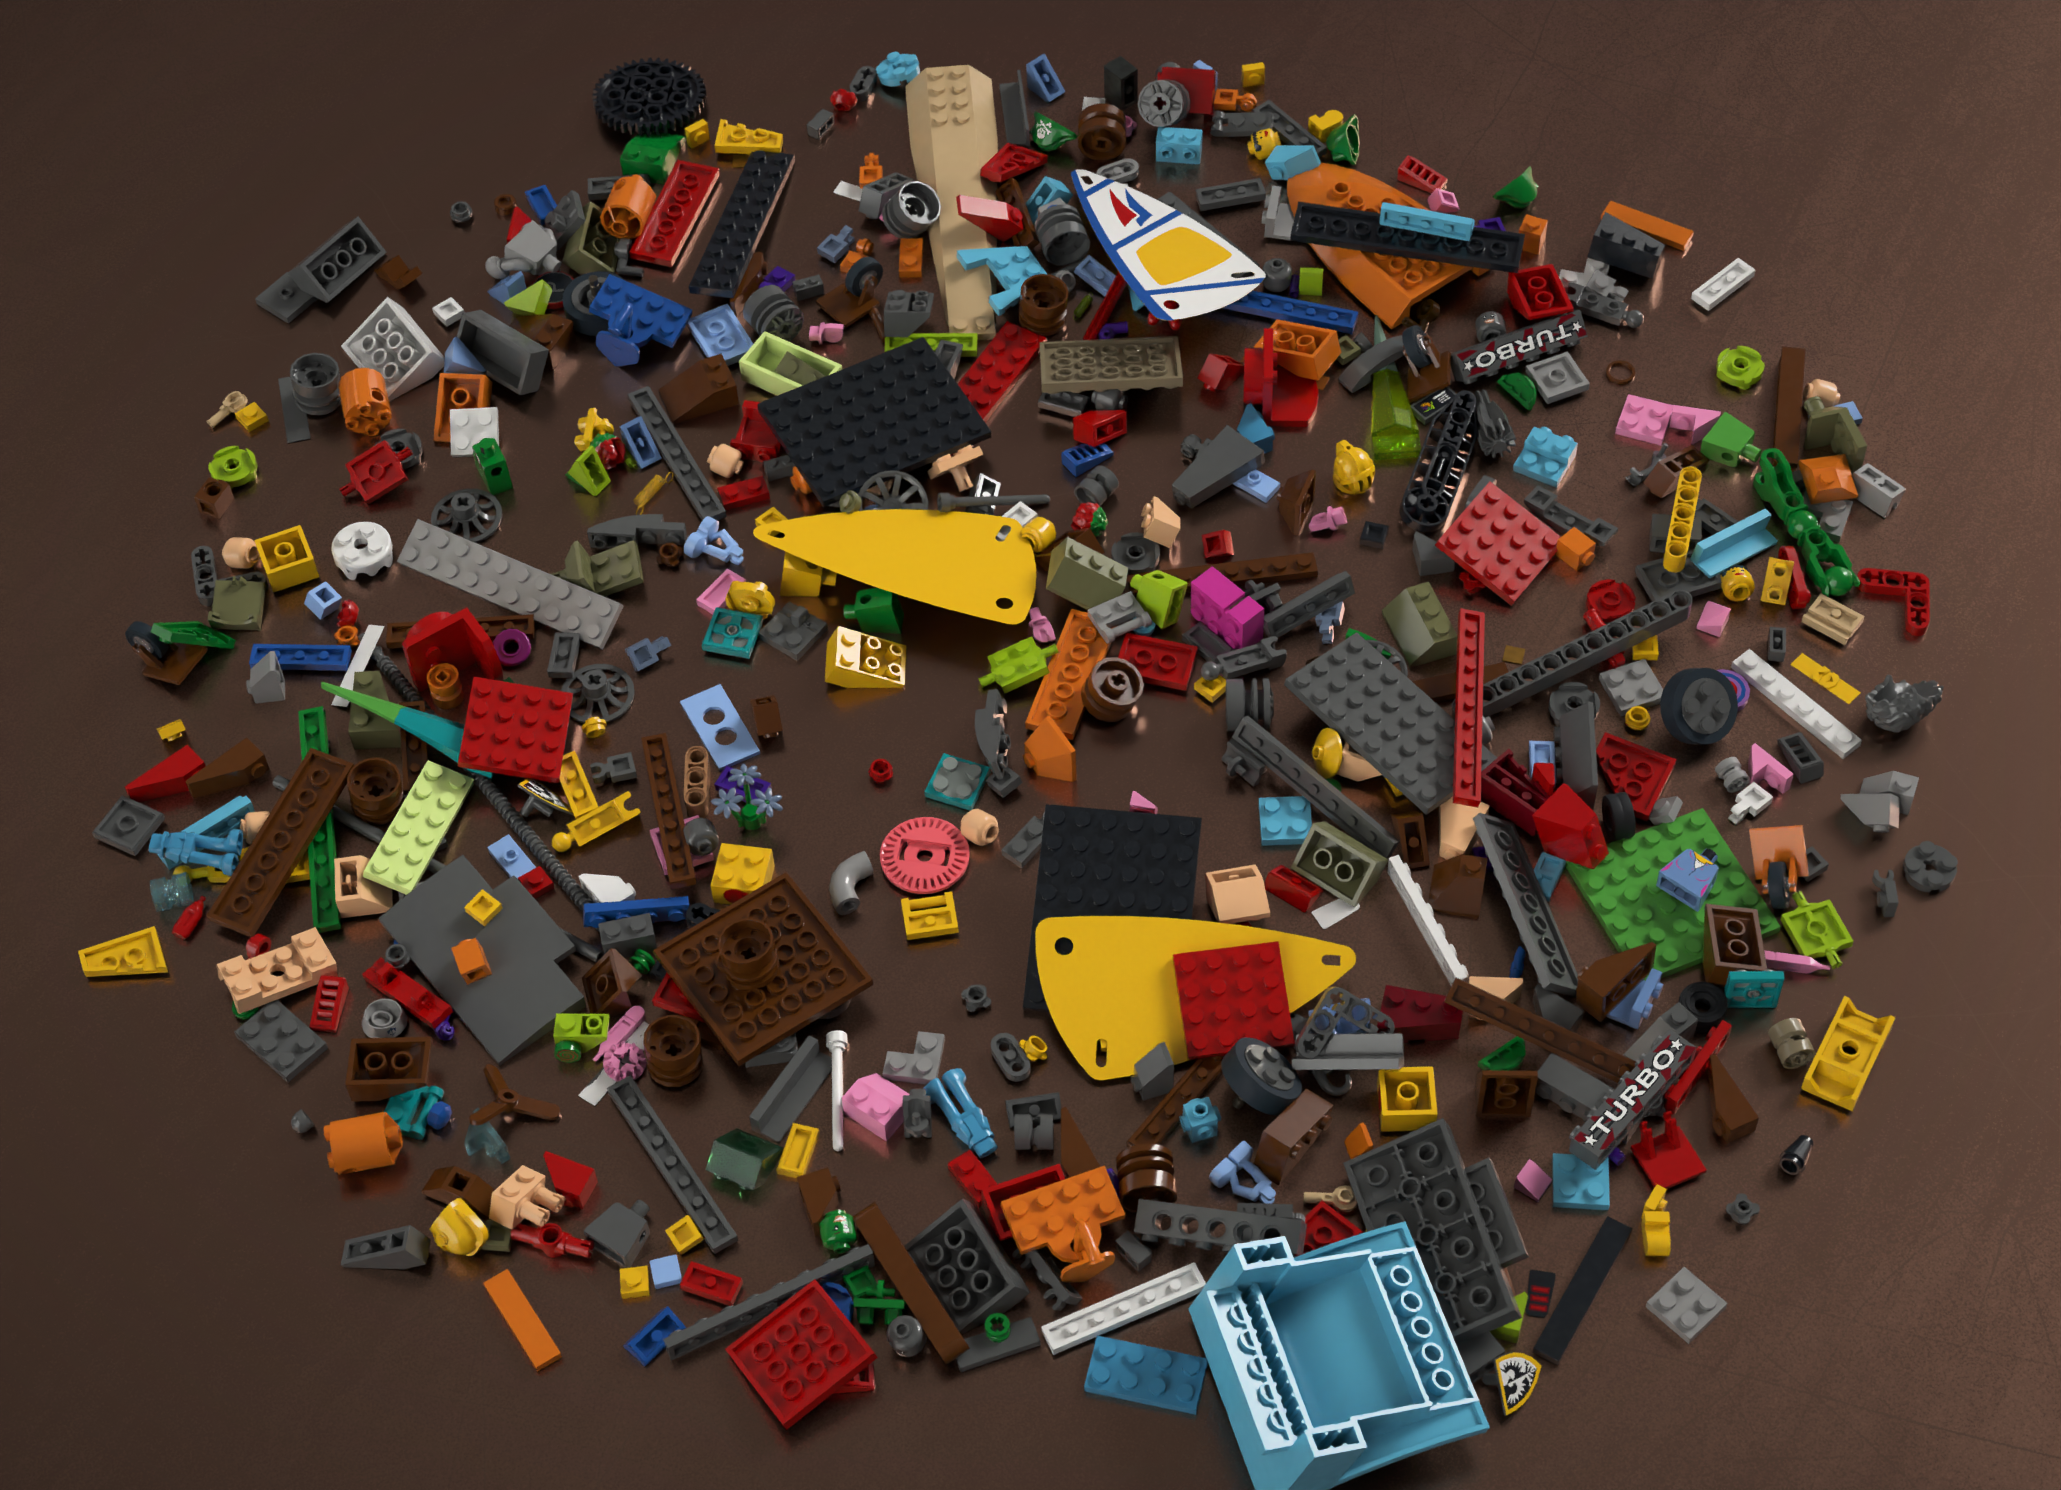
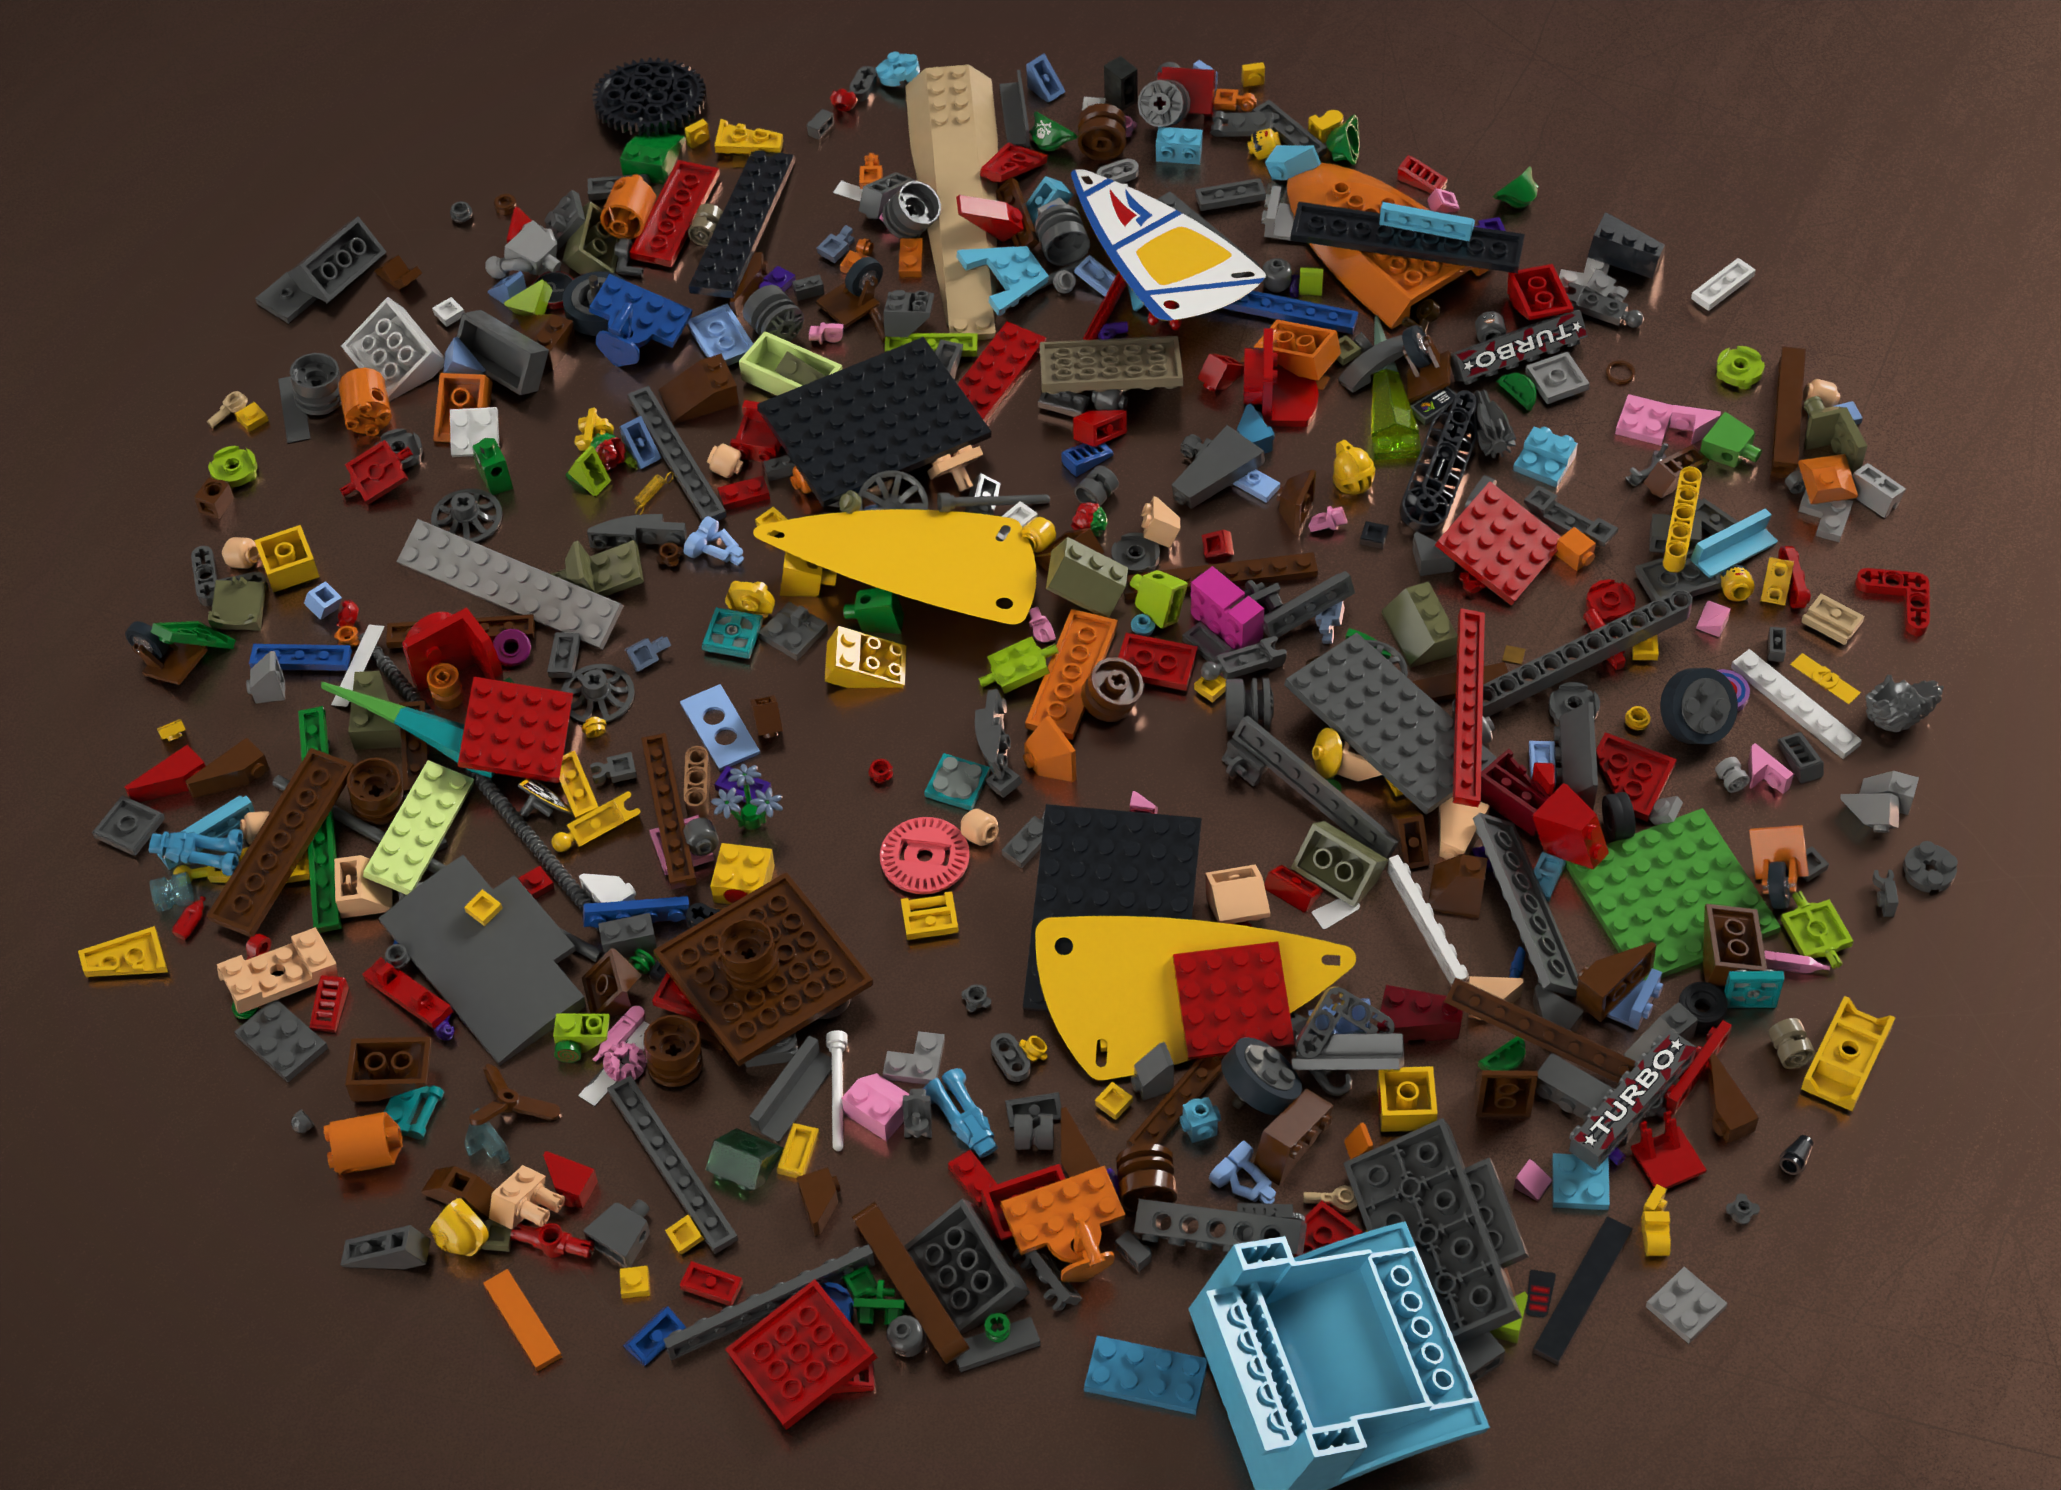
white plate [331,522,393,580] -> none
light grey hat [361,999,408,1038] -> none
blue tile [427,1101,452,1130] -> none
orange brick [451,938,492,984] -> none
light blue plate [487,834,536,879] -> none
blue tile [525,185,557,226] -> none
light blue tile [649,1254,682,1289] -> none
bright pink tile [696,568,746,614] -> none
green head [819,1210,858,1254] -> none
light grey cylinder [829,851,874,915] -> none
reddish brown wheel [1019,274,1069,336] -> none
white plate [1041,1262,1206,1355] -> none
lime piece [1073,292,1093,320] -> none
light grey plate [1087,591,1152,644] -> none
medium azure plate [1258,796,1312,846] -> none
shield [1483,1352,1541,1416] -> none
orange brick [1519,214,1548,255] -> none
light grey plate [1599,659,1663,717] -> none
orange tile [1600,200,1694,251] -> none
medium blue torso [1656,848,1719,912] -> none
white plate [1728,782,1773,825] -> none
green piece [1753,448,1860,597] -> none
none -> dark tan wheel [688,204,723,247]
none -> yellow plate [1095,1082,1133,1120]

